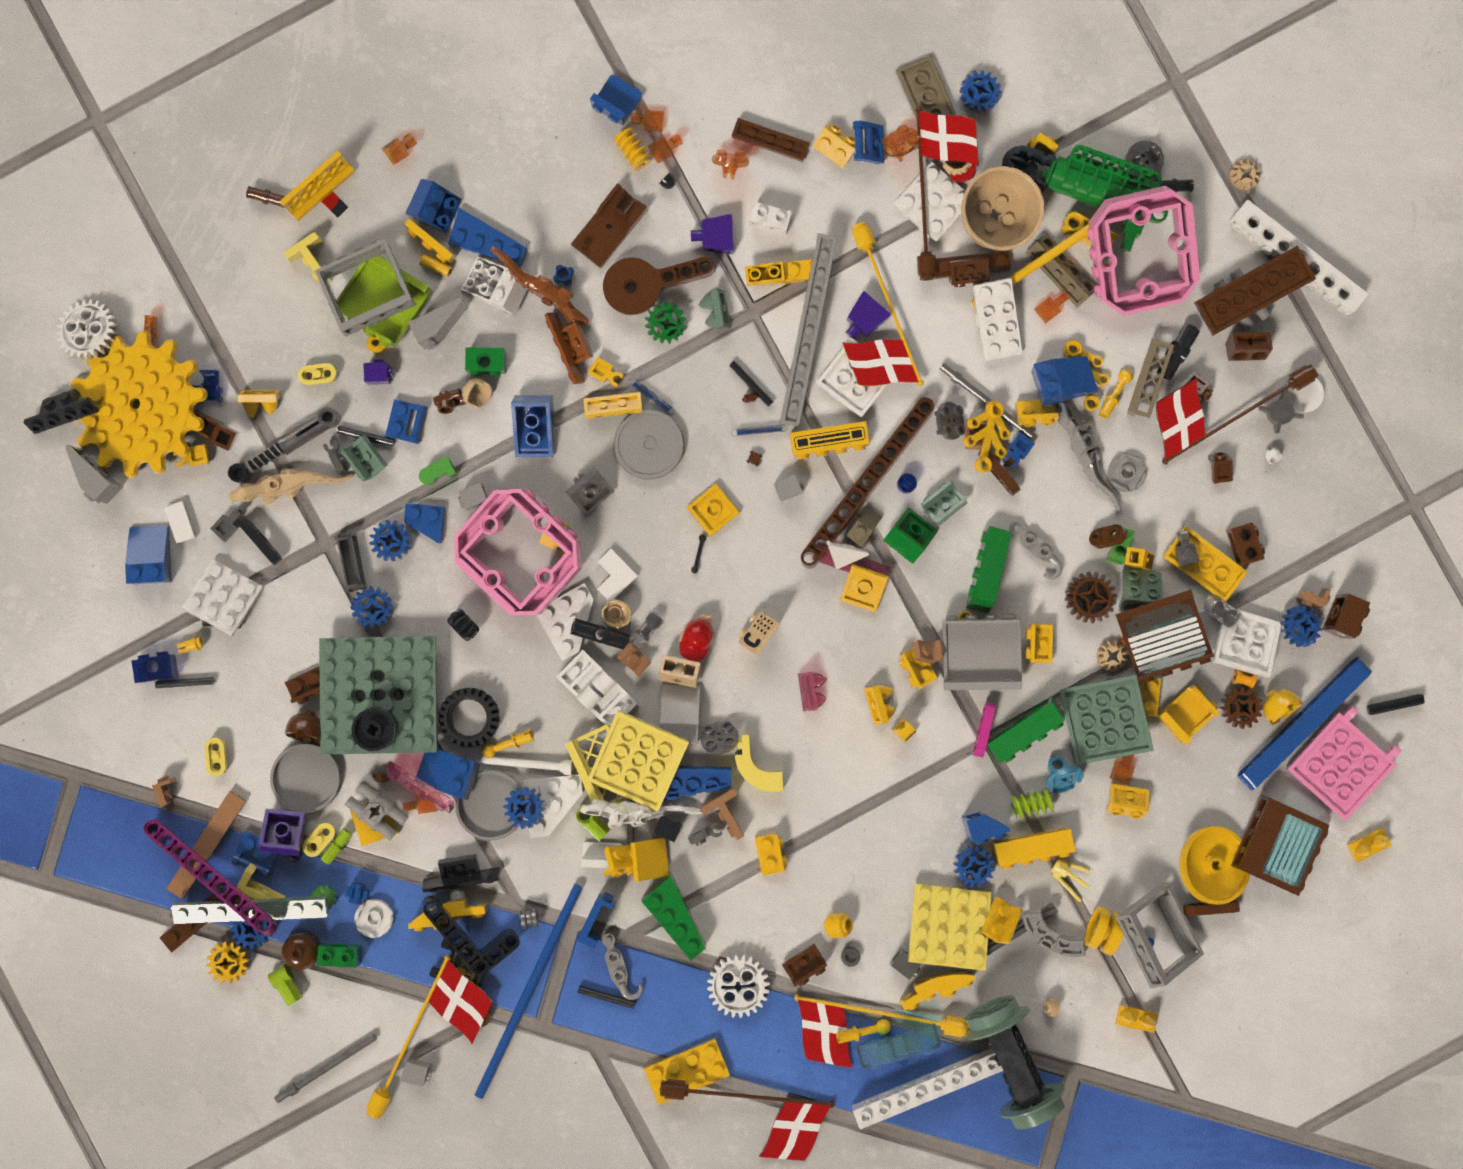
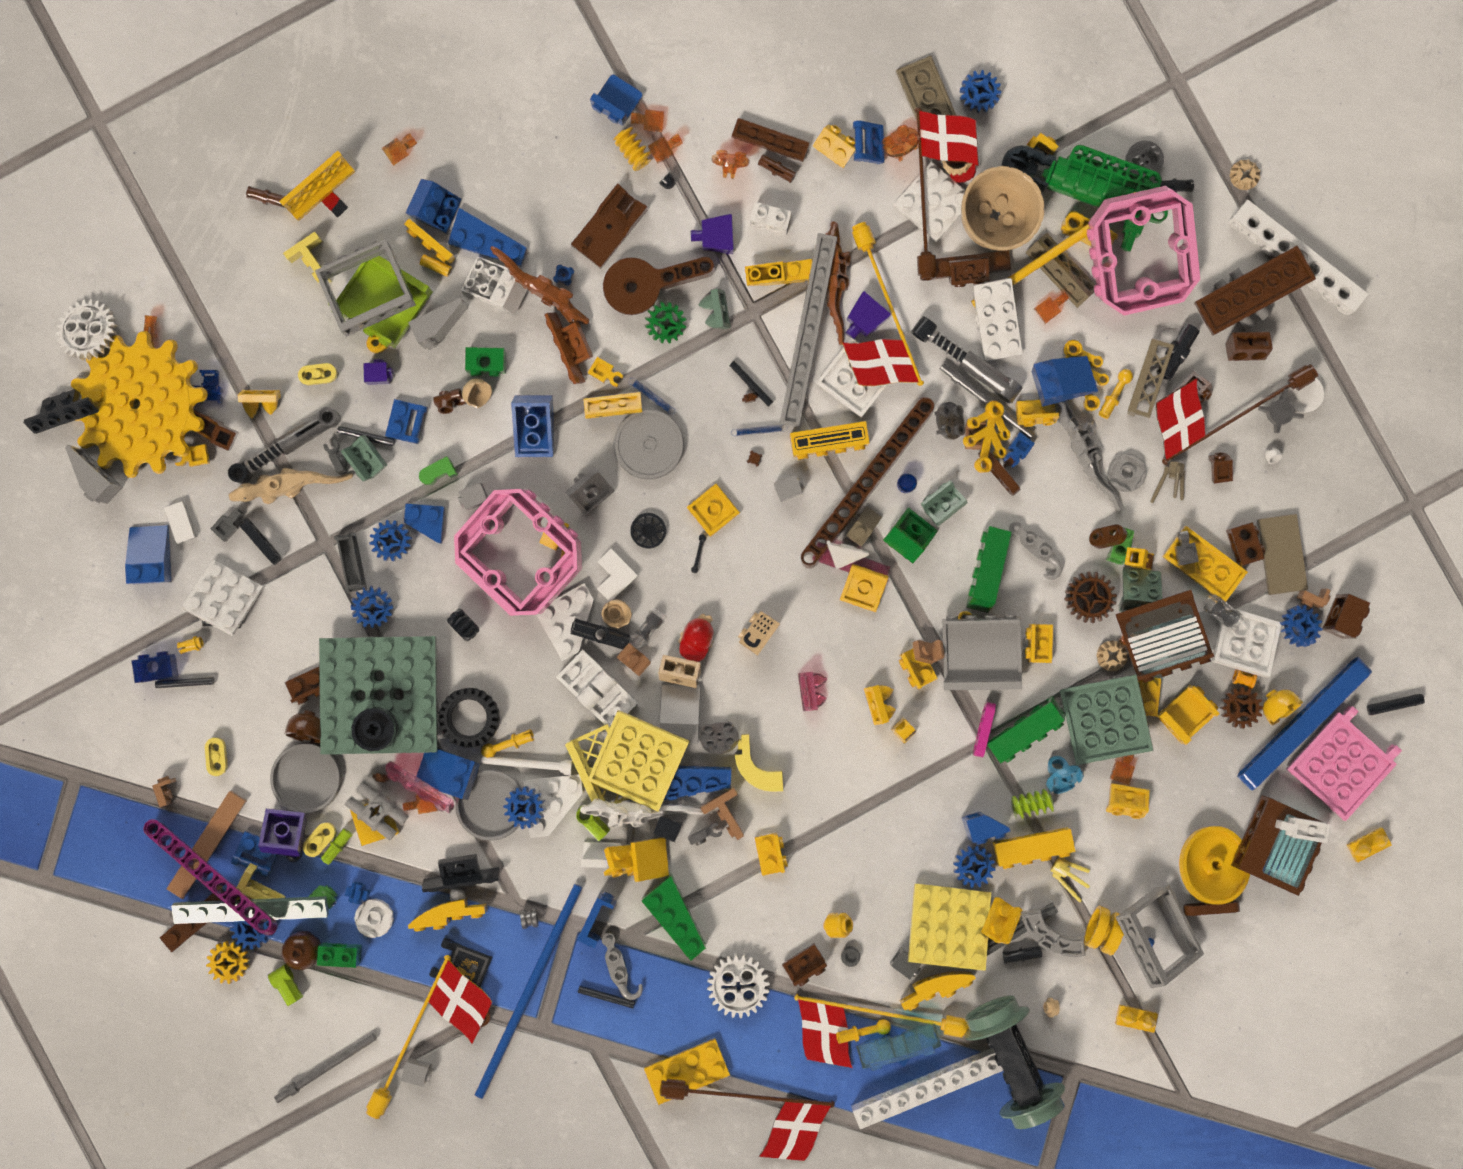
black beam [422,896,520,976] -> none
none -> black wheel [630,513,666,549]
none -> reddish brown pin [758,154,796,183]
none -> dark orange animal [825,221,851,345]
none -> piece [911,316,1023,404]
none -> black axle [1002,946,1042,964]
none -> dark tan plant [1150,461,1186,503]
none -> dark tan tile [1257,514,1308,595]
none -> white hinge [1275,817,1331,843]

